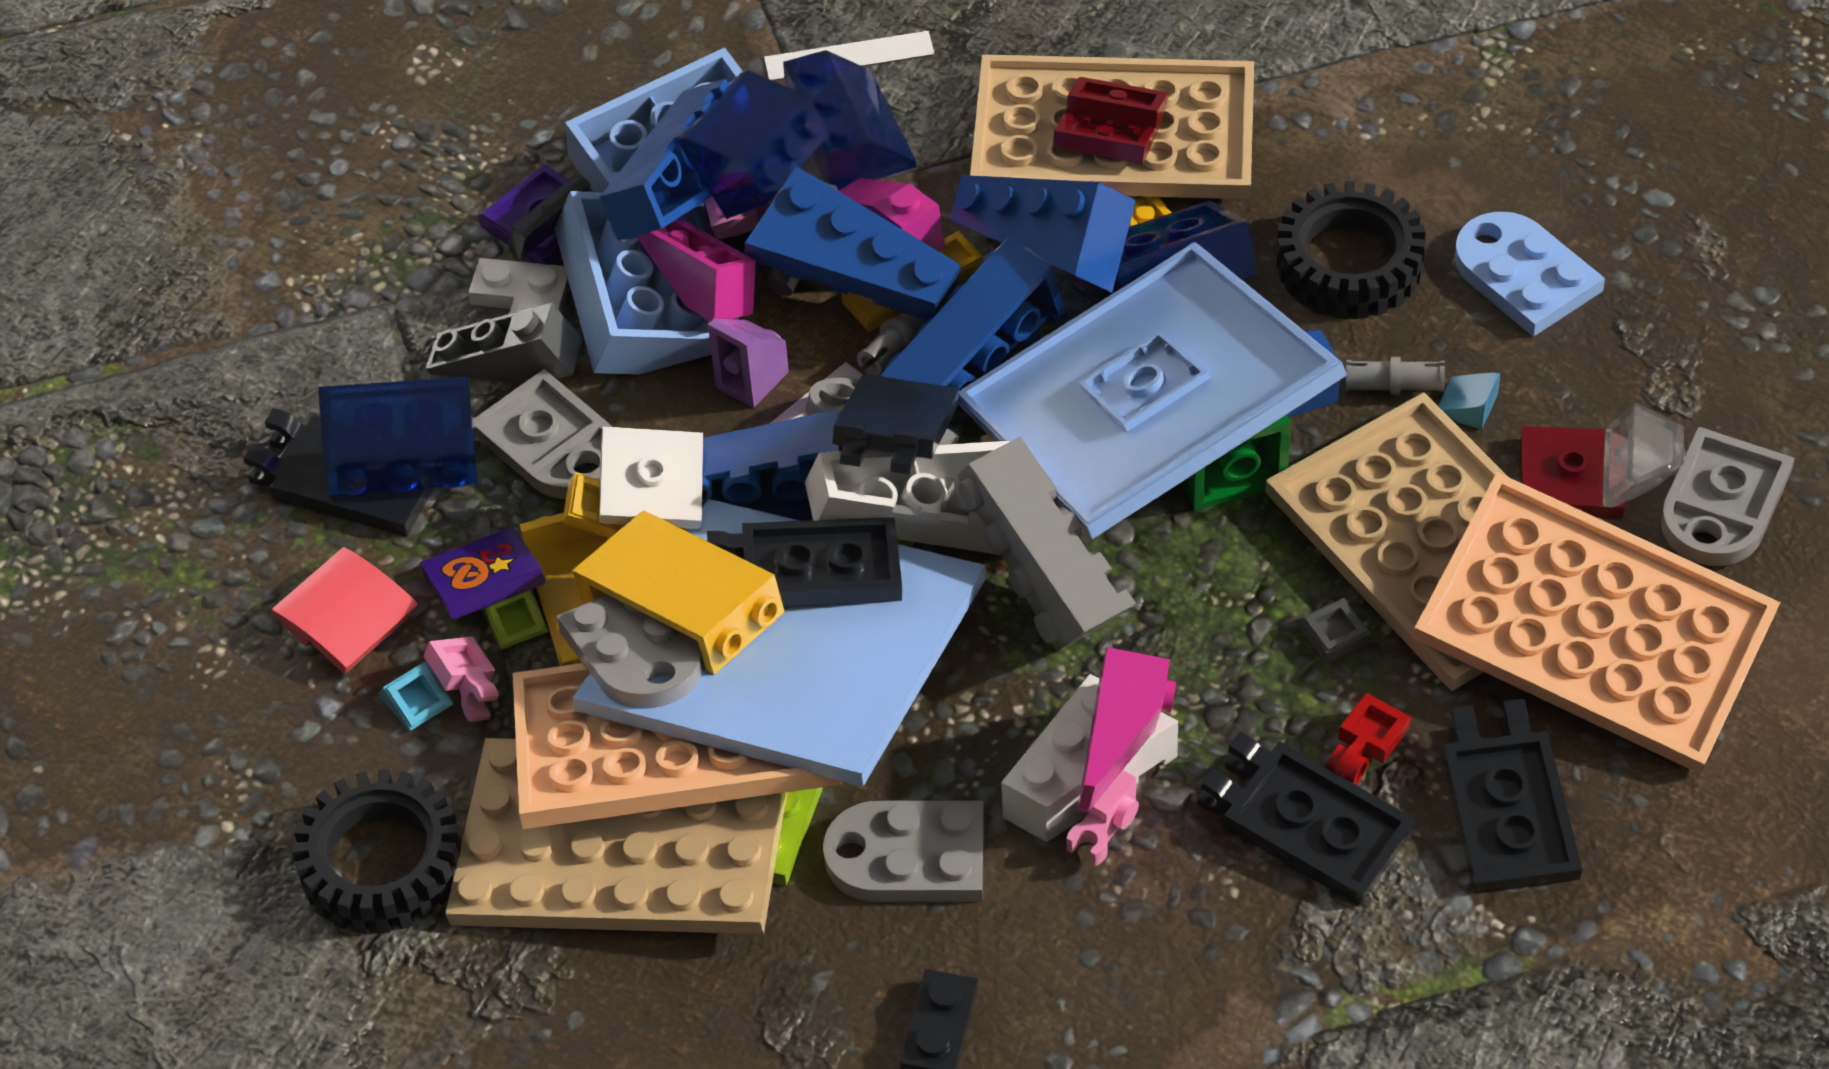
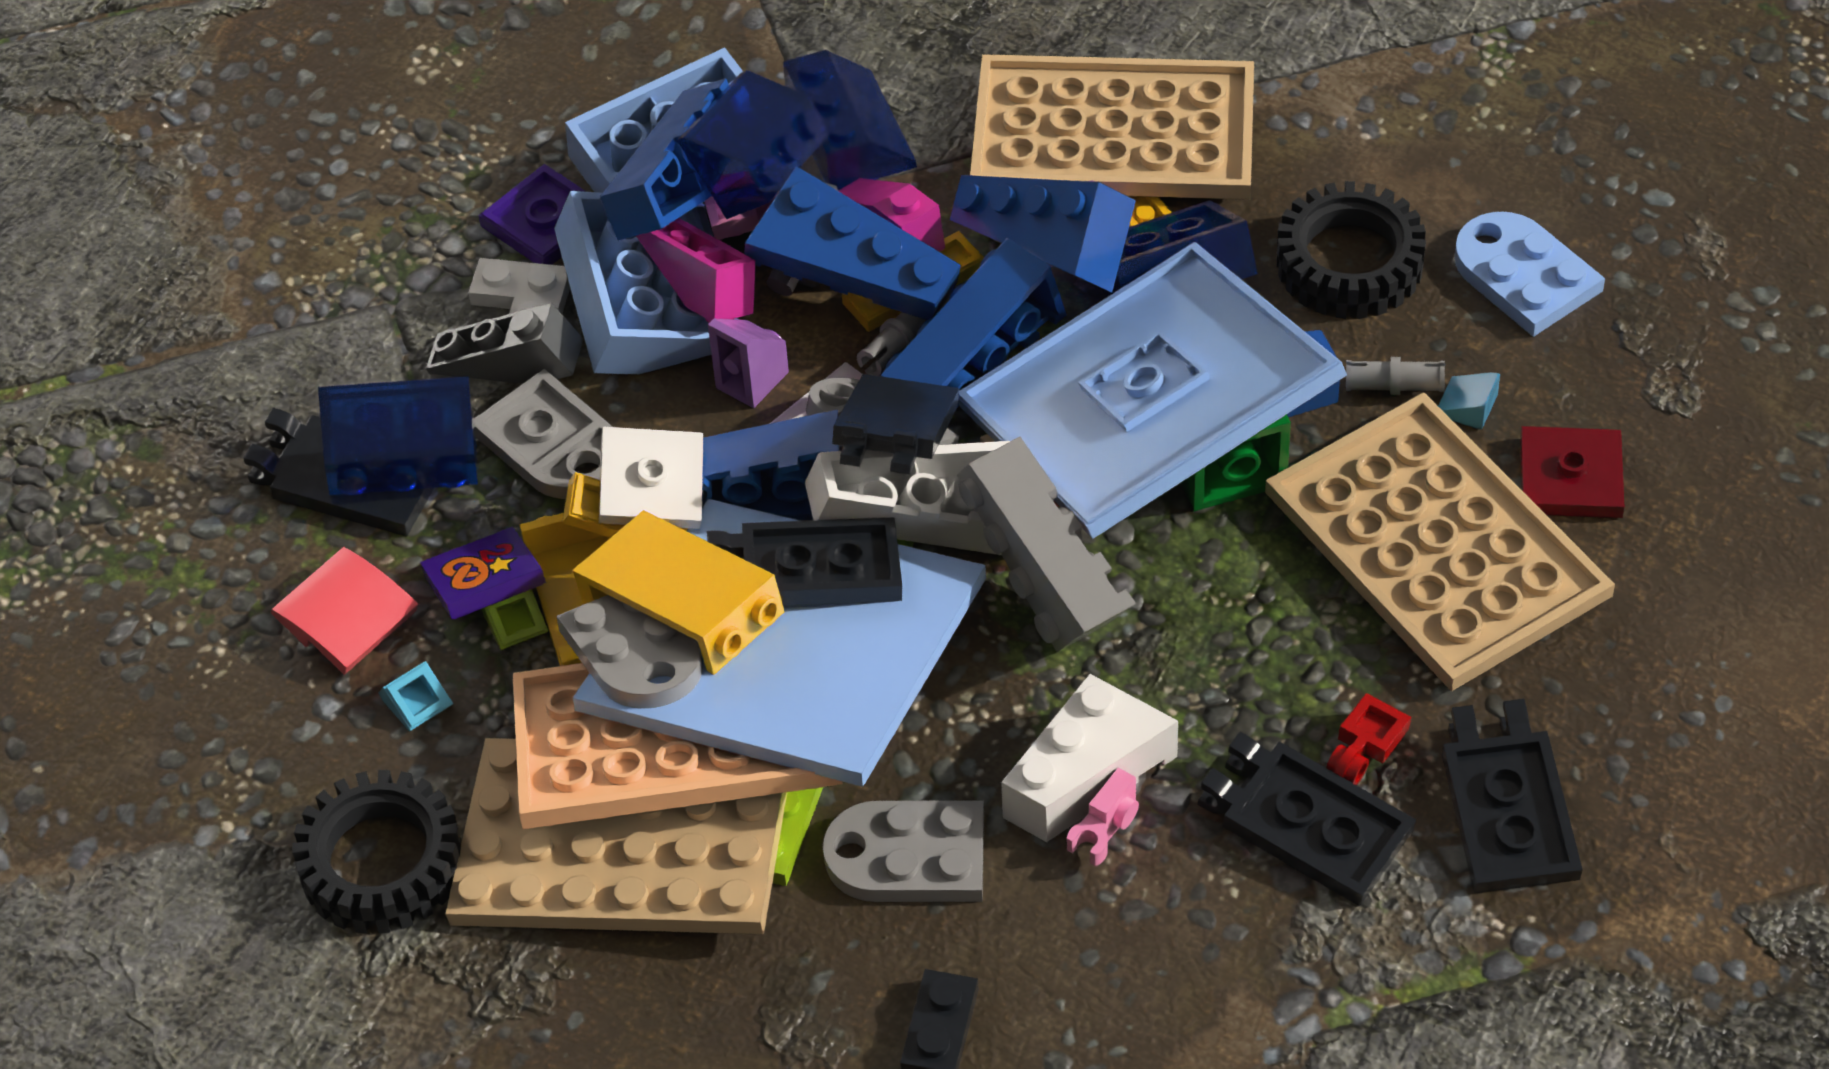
bright pink plate [423,636,499,722] -> none
black tile [508,173,591,261] -> none
white sticker [764,31,935,80] -> none
dark red slope [1053,77,1168,164] -> none
dark pink slope [1077,647,1176,812] -> none
dark grey tile [1299,598,1371,664] -> none
light nougat plate [1411,472,1781,774] -> none
clear slope [1603,403,1686,508] -> none
light grey plate [1661,427,1795,566] -> none

